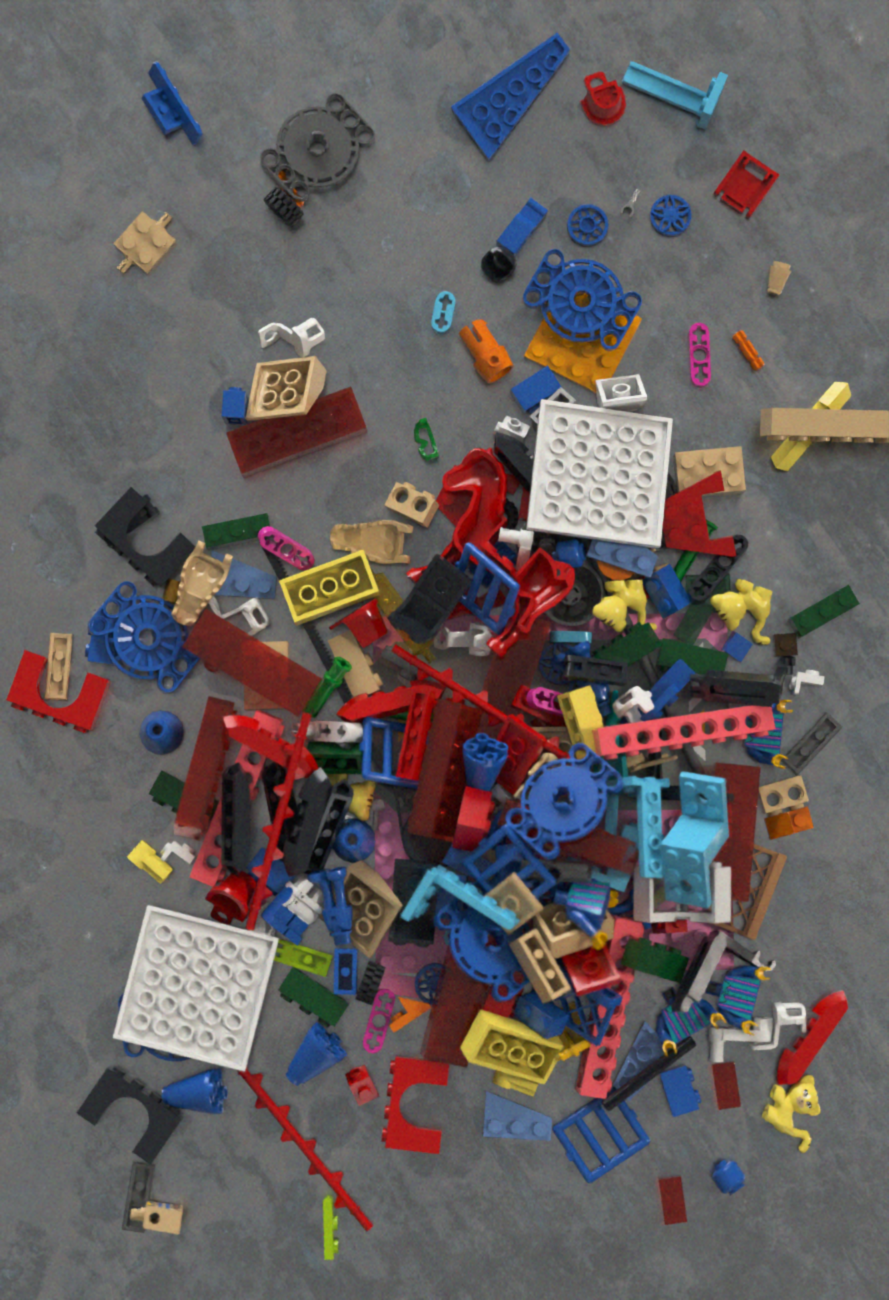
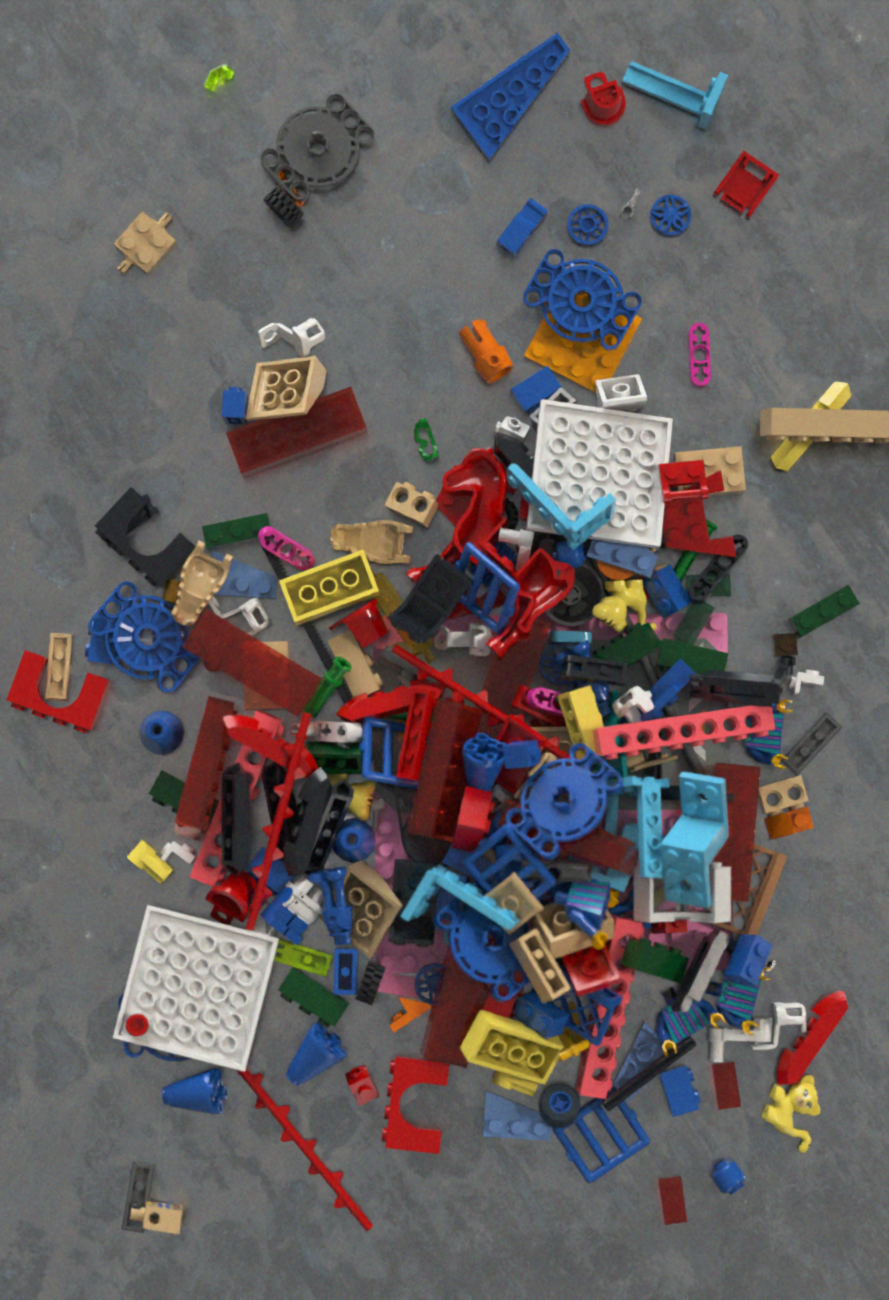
black arch [76,1066,184,1165] -> none
blue bracket [141,62,203,145] -> none
lime hinge [323,1195,339,1260] -> none
dark pink beam [363,989,395,1053] -> none
medium azure beam [432,291,455,334] -> none
black hair [481,247,517,282] -> none
light yellow animal [710,579,773,645] -> none
blue tile [721,631,753,662] -> none
orange axle [733,330,765,371] -> none
tan cone [768,261,791,295] -> none
none -> red tile [126,1013,149,1037]
none -> clear neon green arm [204,64,234,92]
none -> blue brick [502,740,541,768]
none -> medium azure bracket [507,464,616,550]
none -> black wheel [539,1083,581,1128]
none -> red plate [658,460,709,503]
none -> blue brick [724,934,773,986]

